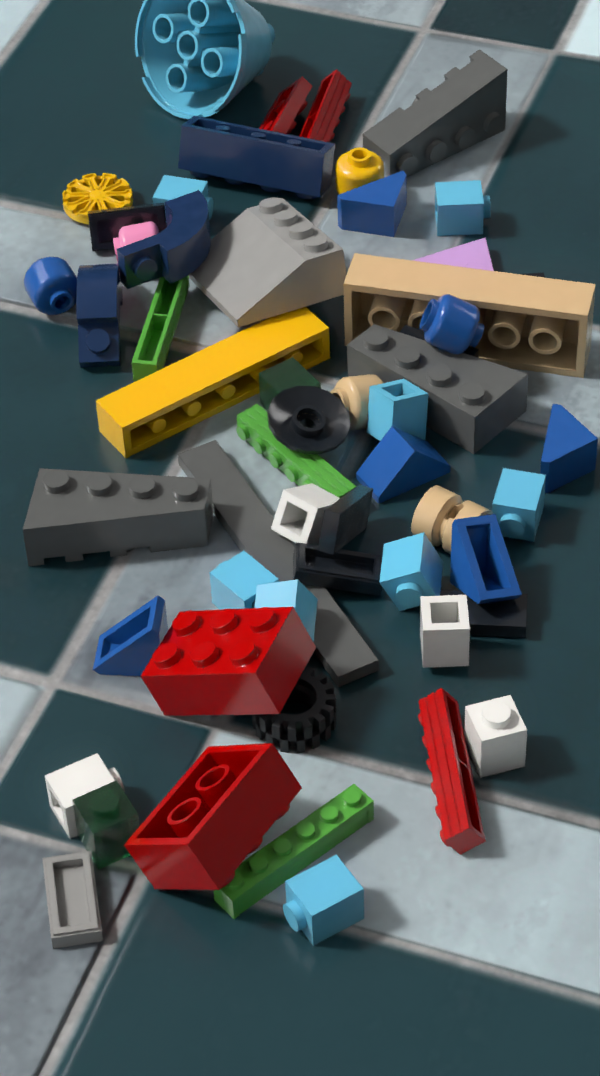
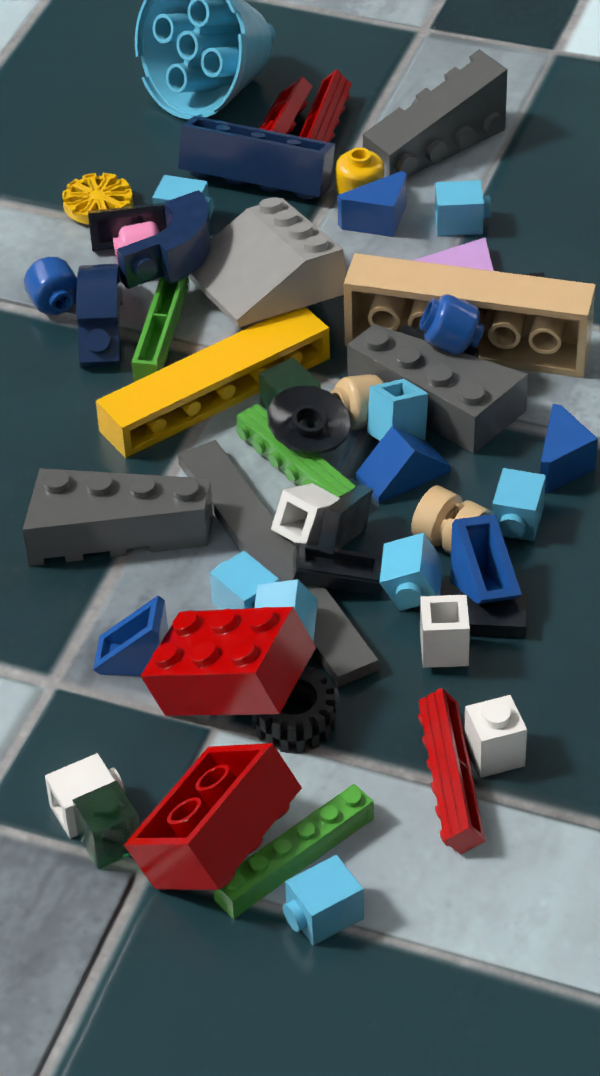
light grey tile [42,851,103,949] -> none

